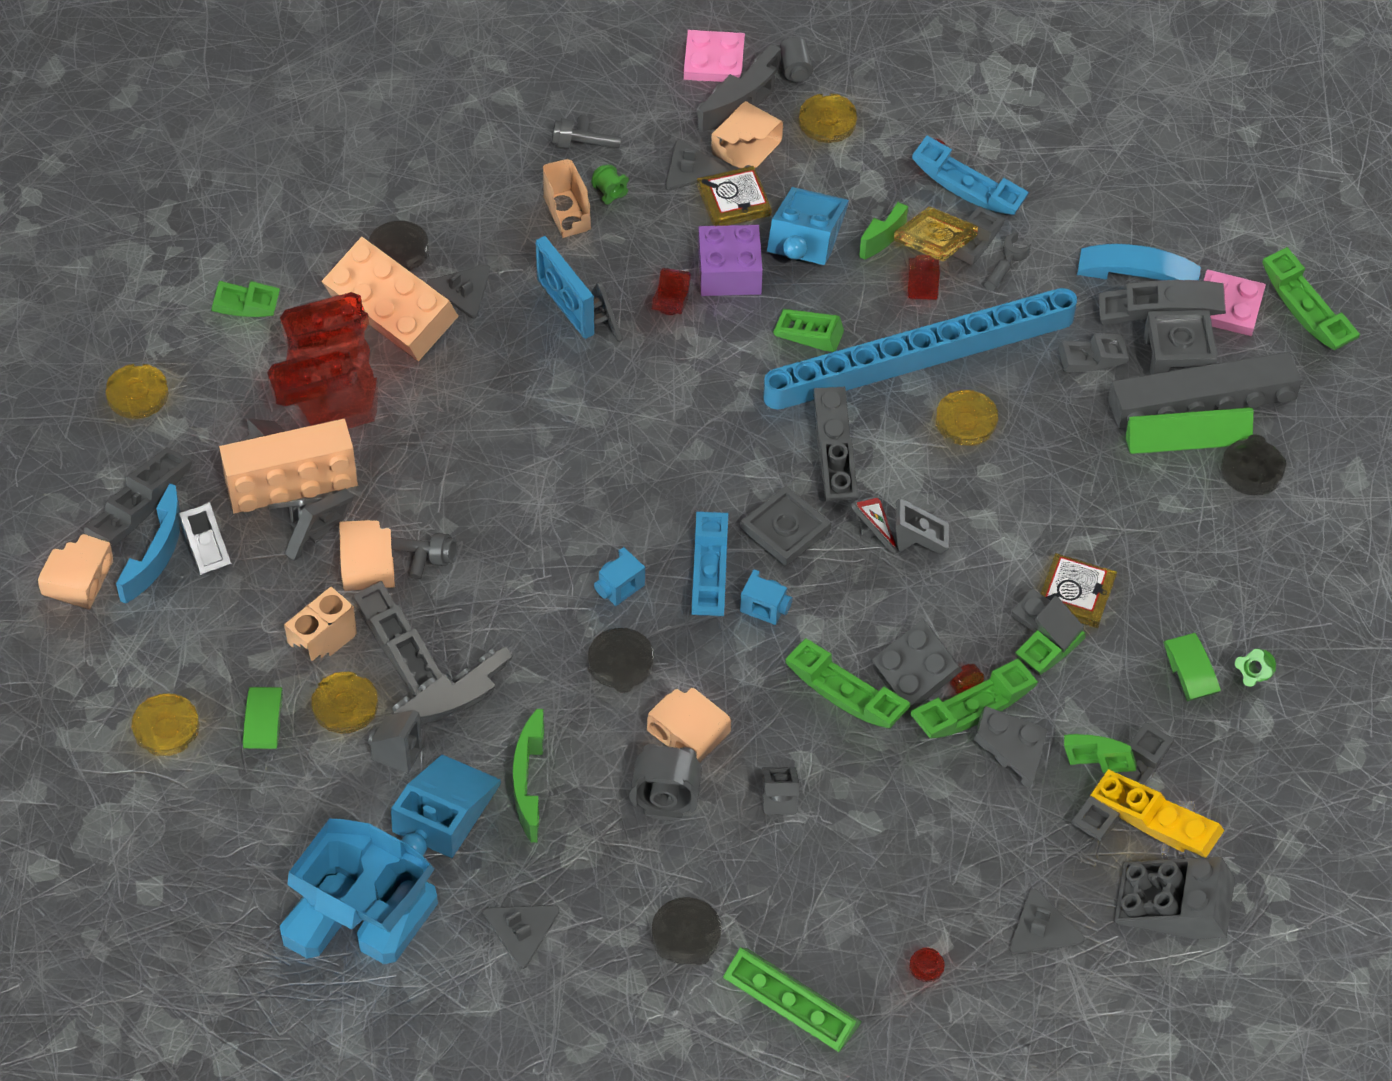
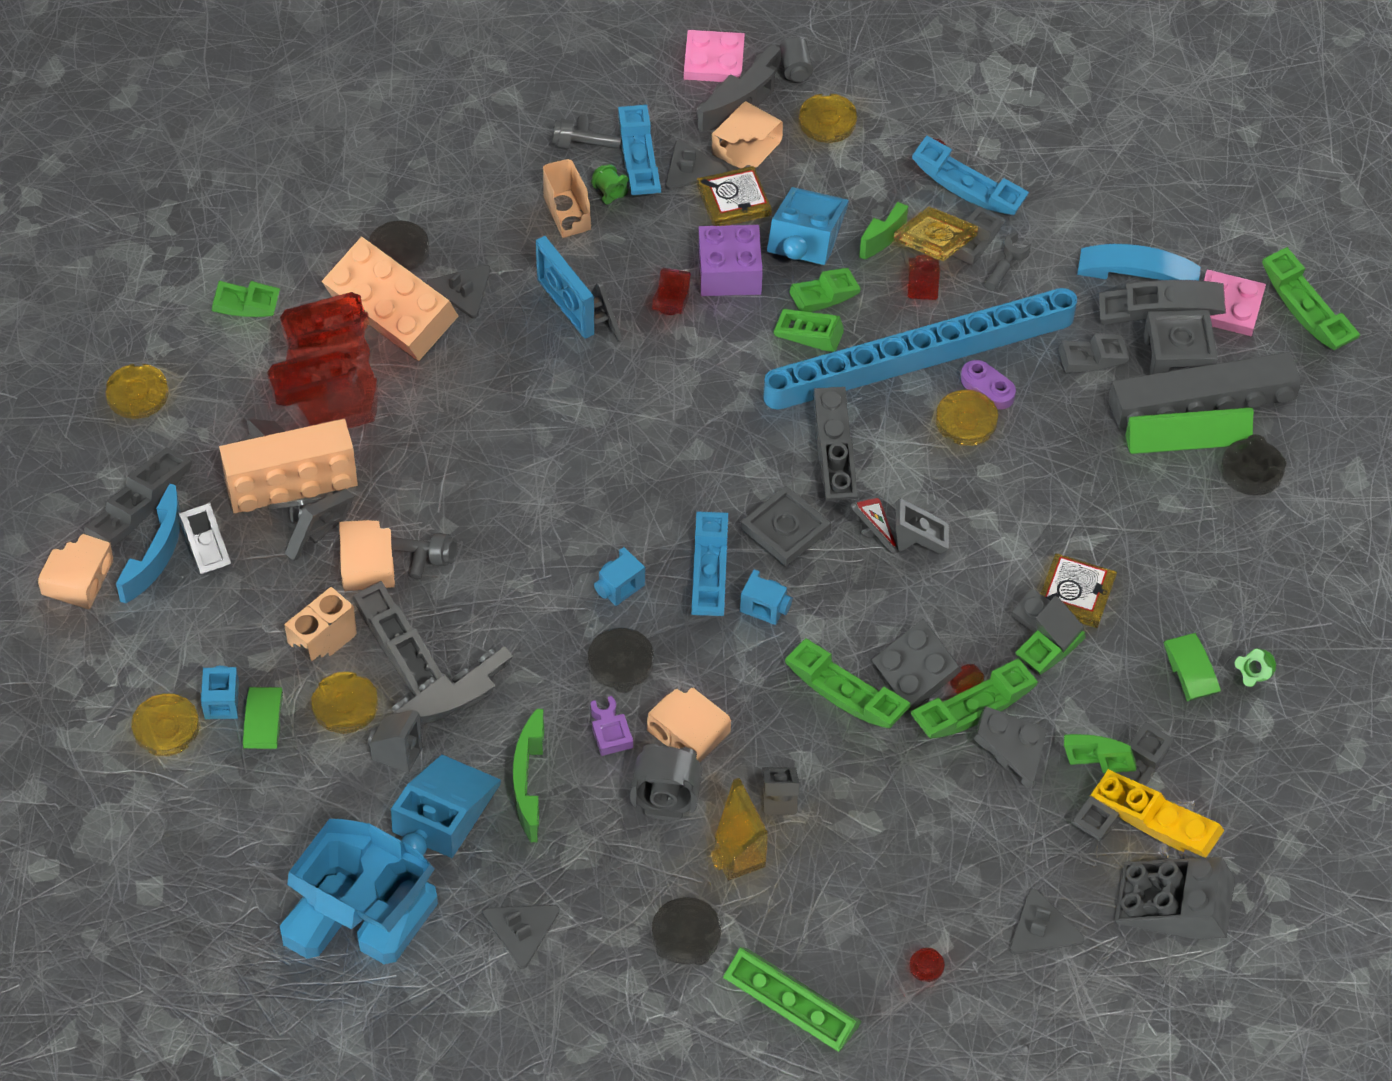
none -> dark azure brick [201,666,239,719]
none -> medium lavender plate [591,696,633,756]
none -> dark azure slope [618,105,661,195]
none -> clear yellow slope [711,778,768,881]
none -> bright green slope [789,268,861,312]
none -> medium lavender plate [961,360,1016,409]

